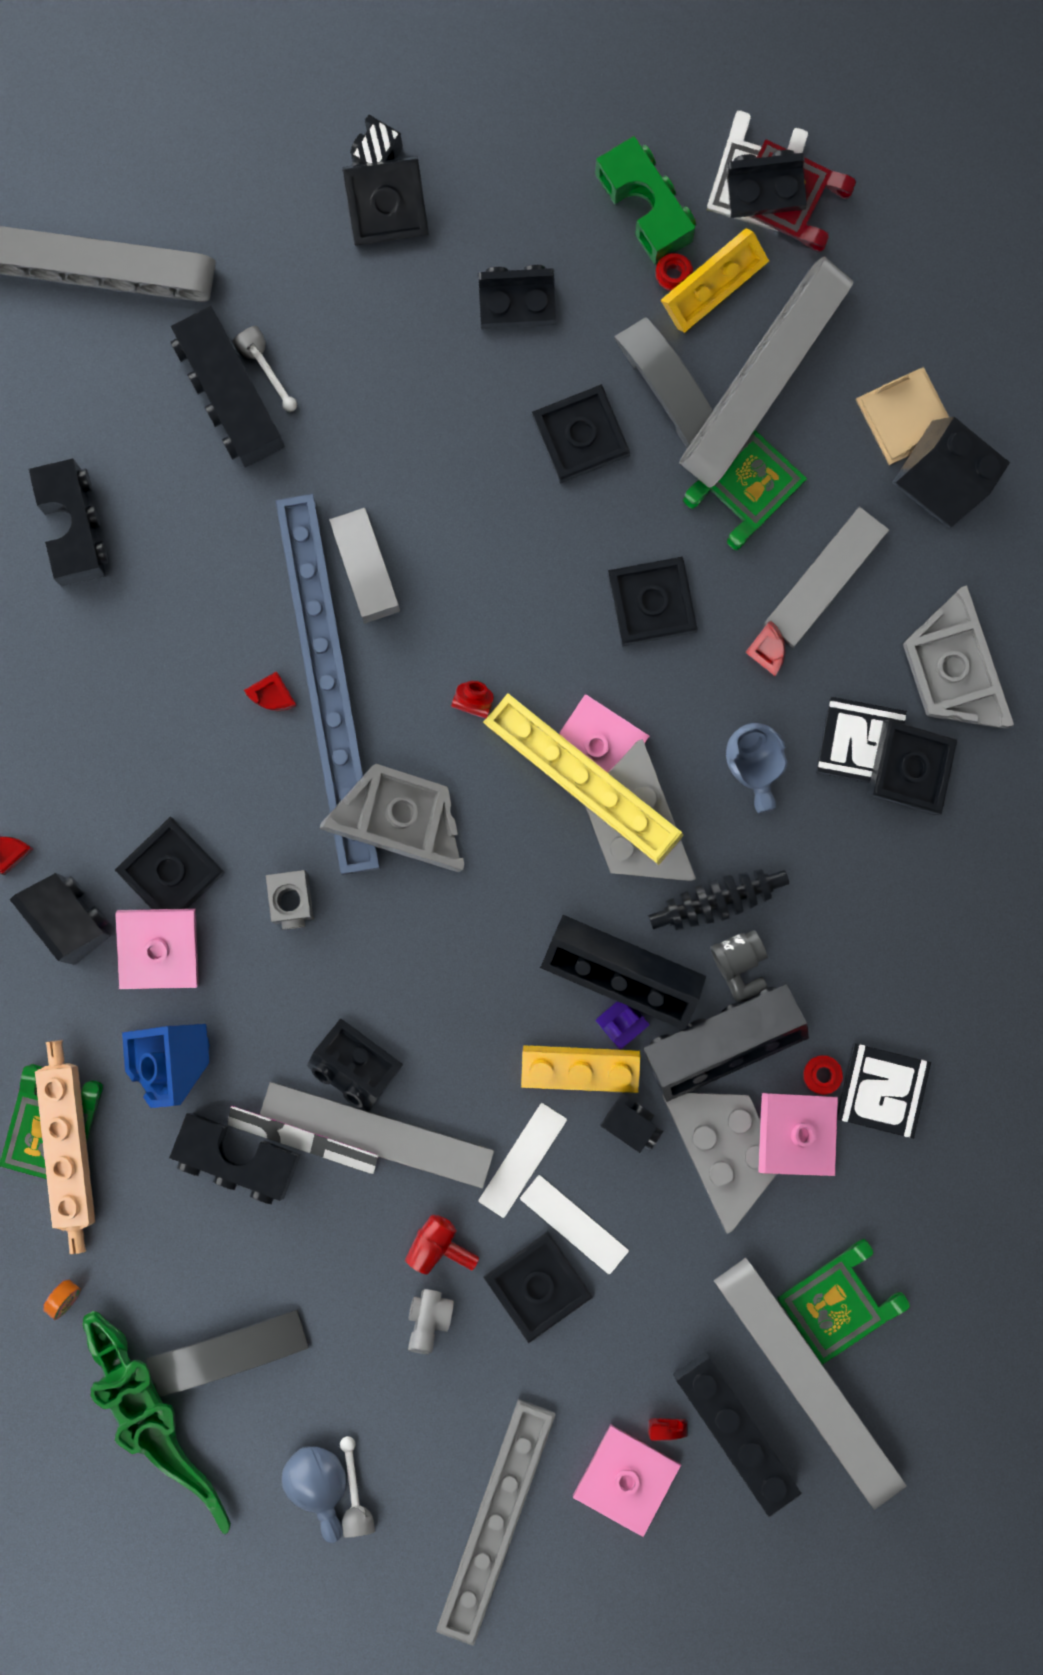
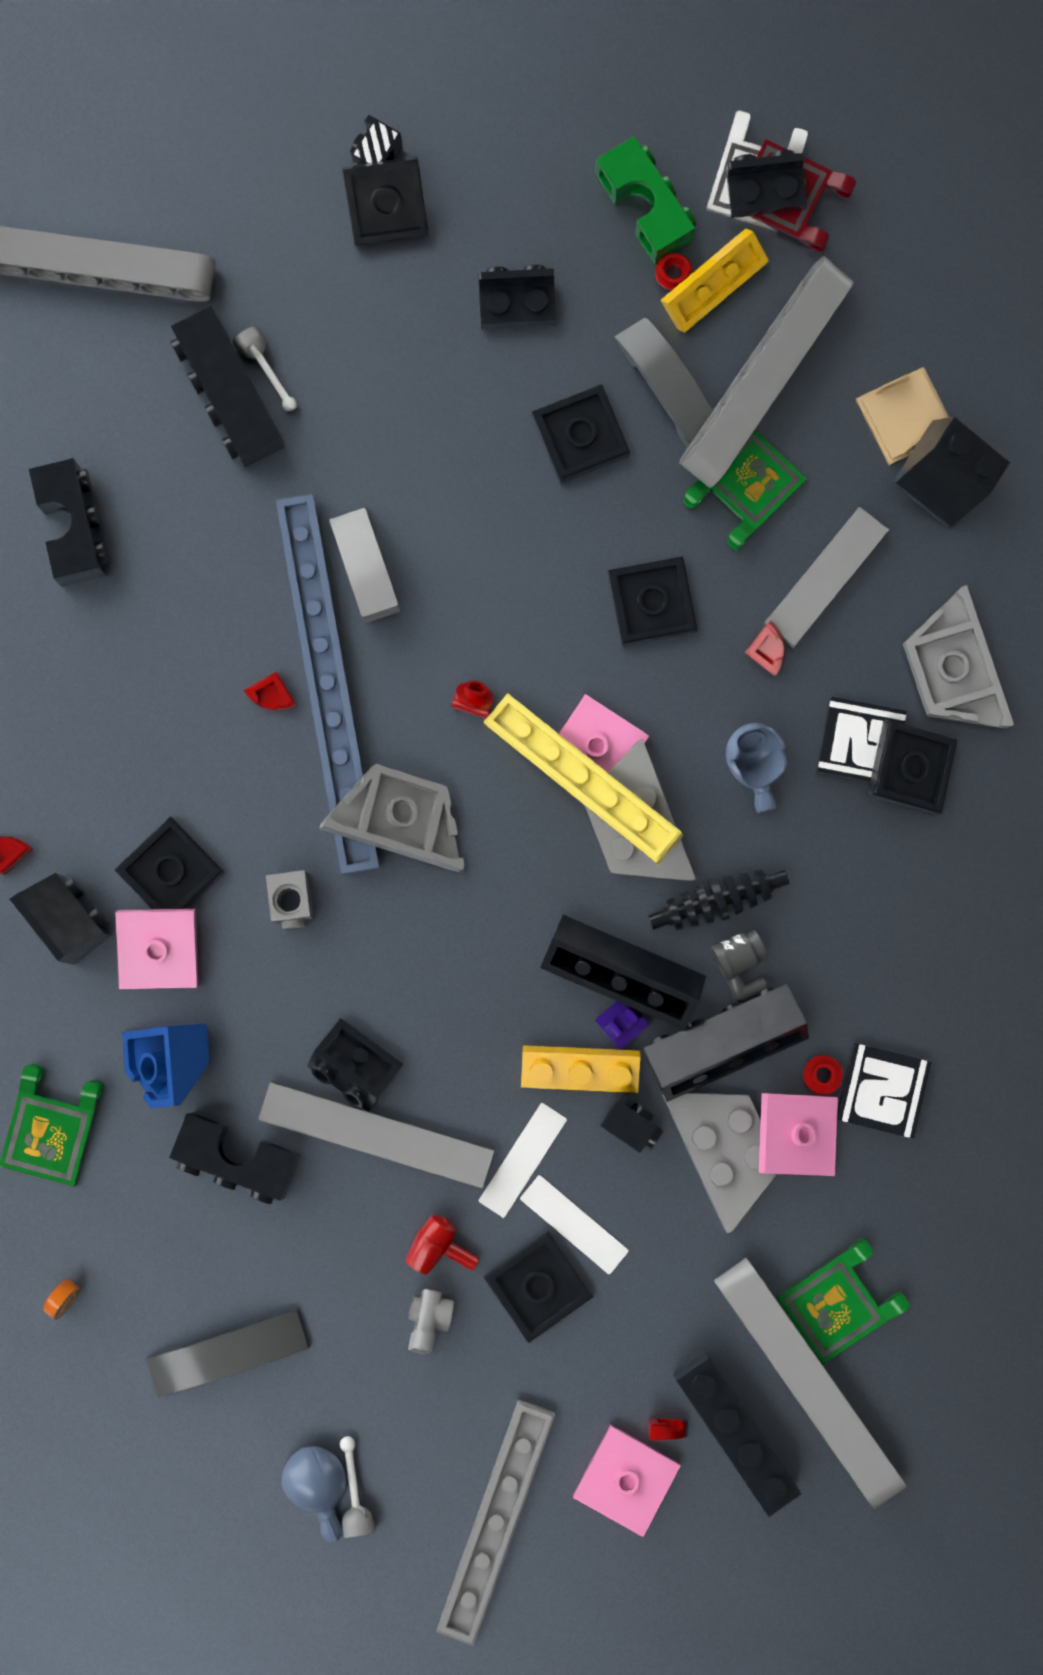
light nougat plate [35,1040,95,1254] -> none
green animal [82,1311,231,1534] -> none
sticker [227,1106,378,1174] -> none

